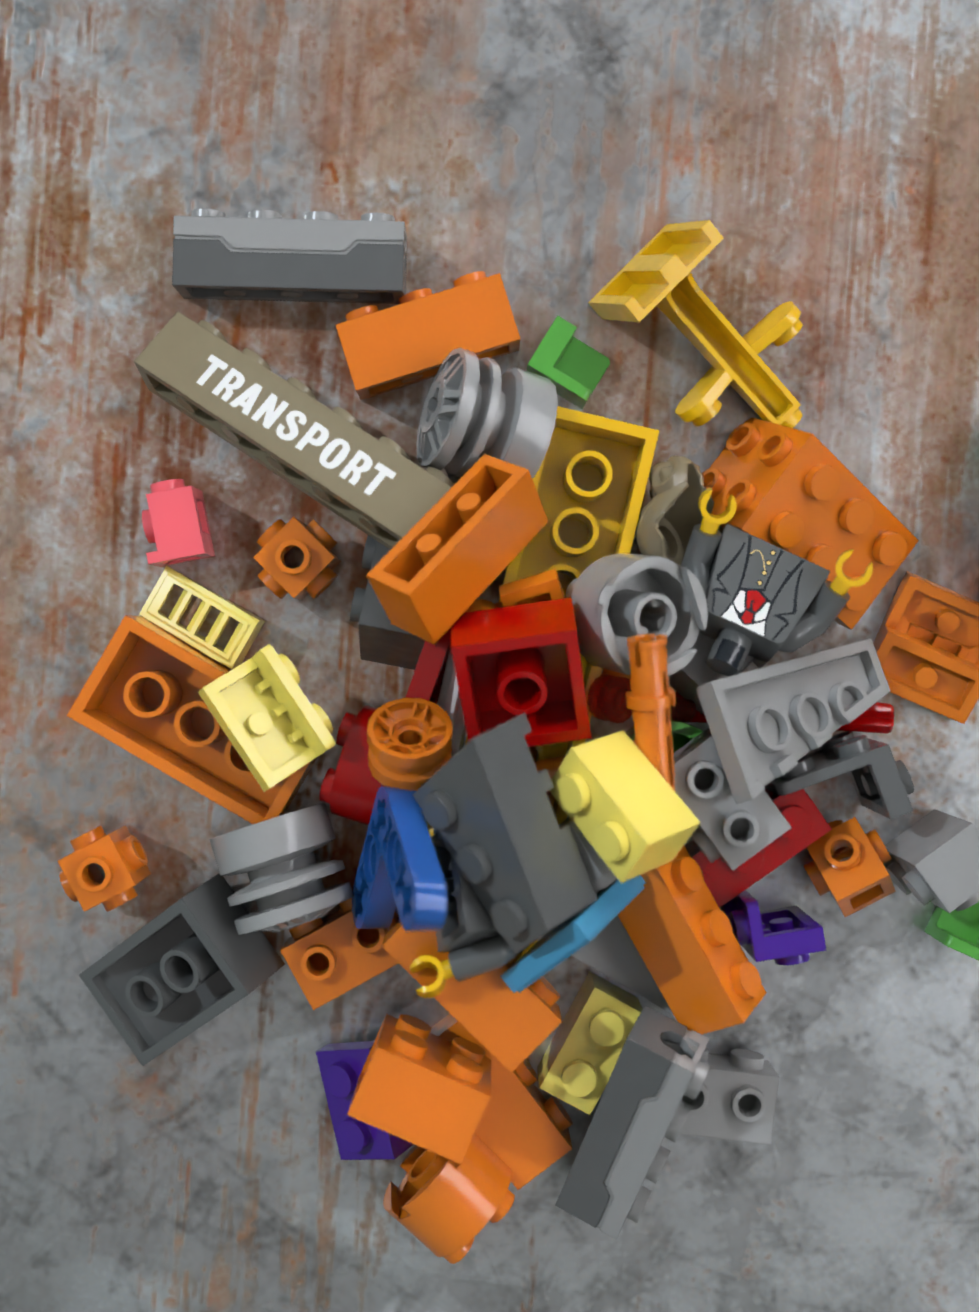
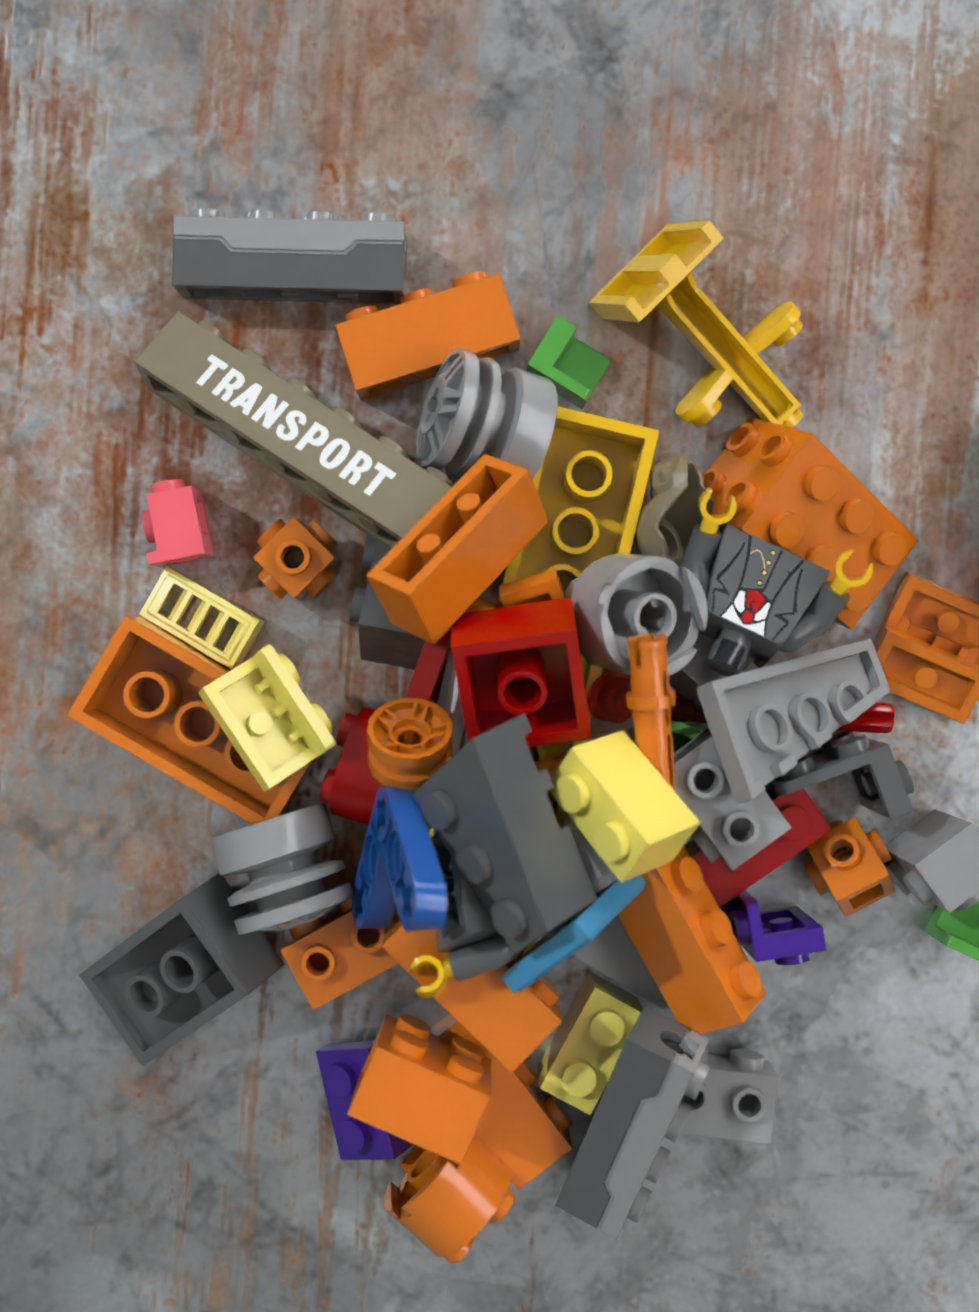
orange brick [58,825,151,912] -> none

